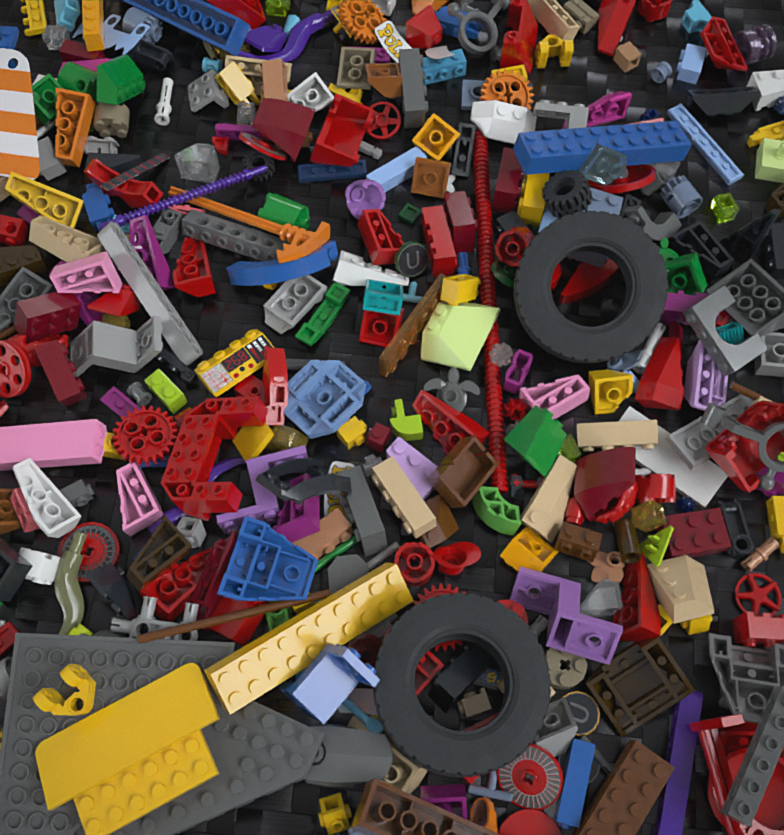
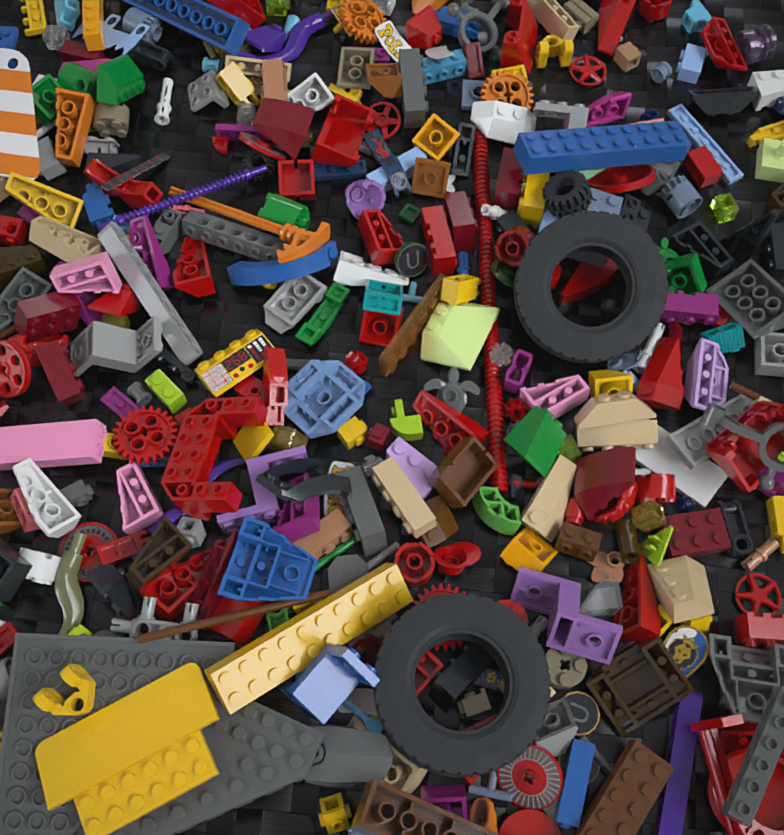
clear slope [175,143,220,183] -> none
clear light blue tile [579,144,628,185] -> none
dark grey arch [624,206,682,241] -> none
arch [683,286,768,376] -> none
none -> red hinge [95,529,151,566]
none -> red piece [278,159,316,201]
none -> red gear [344,351,368,374]
none -> piece [363,129,412,198]
none -> dark red tile [463,41,484,79]
none -> white pin [481,204,509,220]
none -> red wheel [570,55,607,86]
none -> tan wedge [574,391,656,429]
none -> shield [663,625,709,678]
none -> red brick [682,145,723,189]

